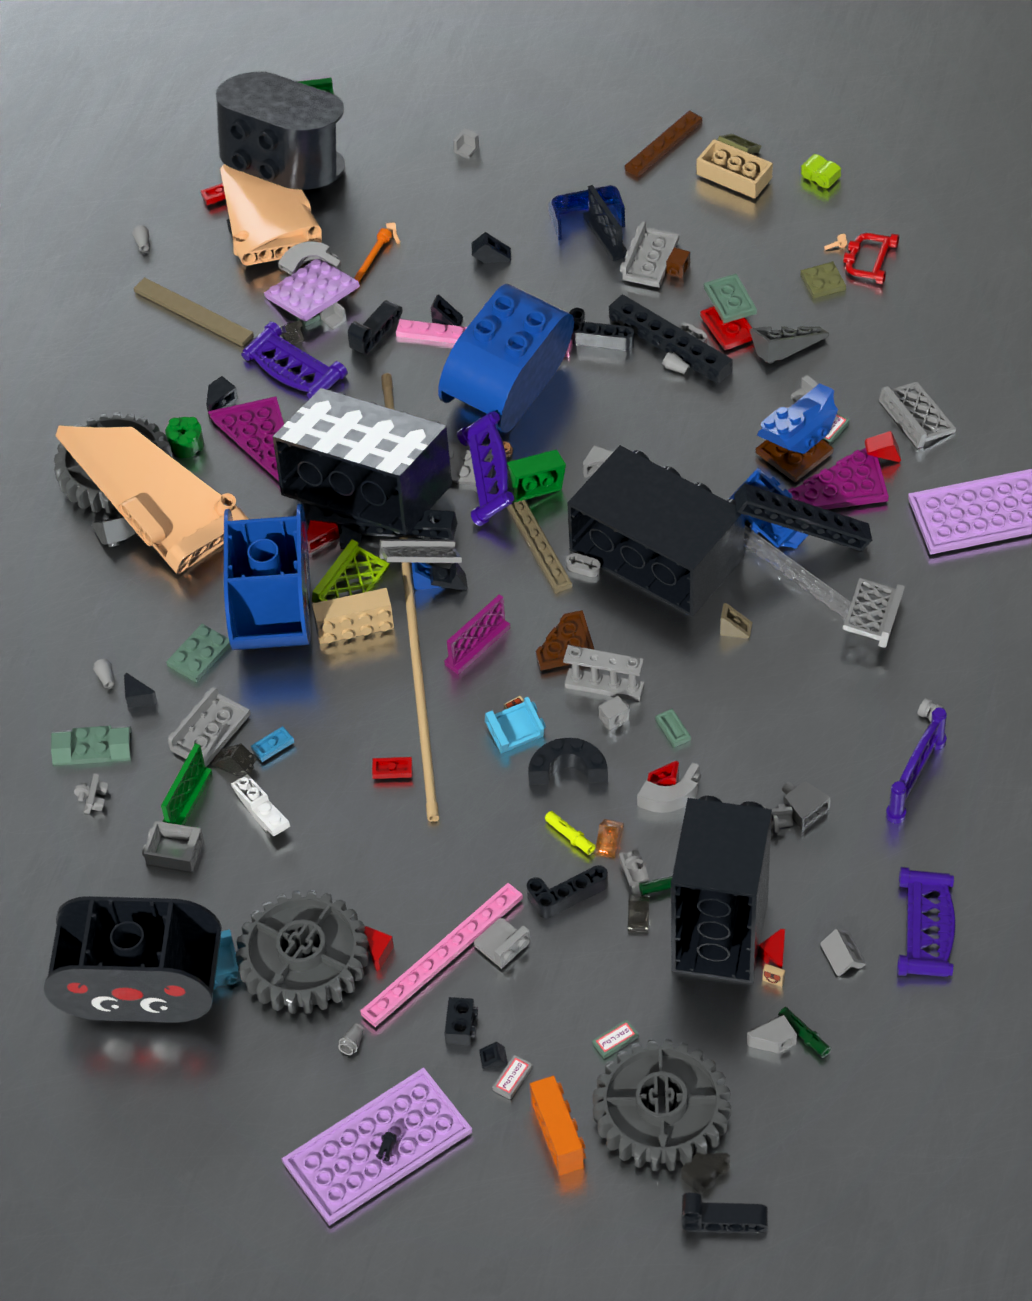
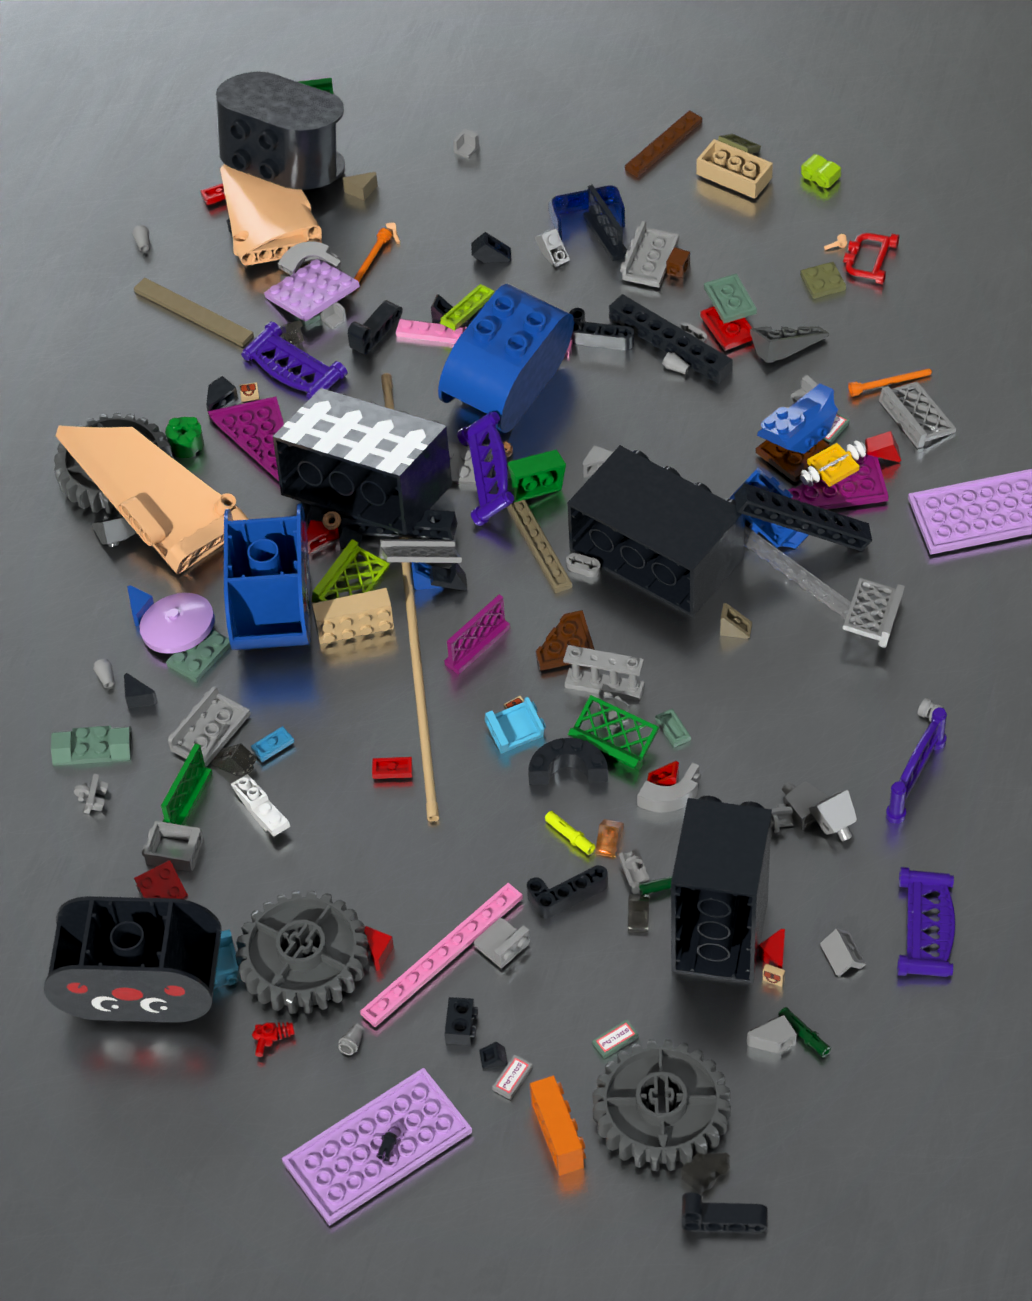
none -> blue slope [127,585,154,626]
none -> red hinge [134,860,188,899]
none -> lavender dish [140,593,215,653]
none -> tile [239,382,259,402]
none -> red piece [252,1022,295,1057]
none -> medium nougat plate [323,511,341,530]
none -> dark tan slope [343,172,378,200]
none -> lime plate [440,284,495,331]
none -> light grey slope [535,229,570,267]
none -> green fence [567,695,659,771]
none -> yellow plate [800,440,866,487]
none -> light grey torso [809,790,857,841]
none -> orange piece [848,368,932,397]

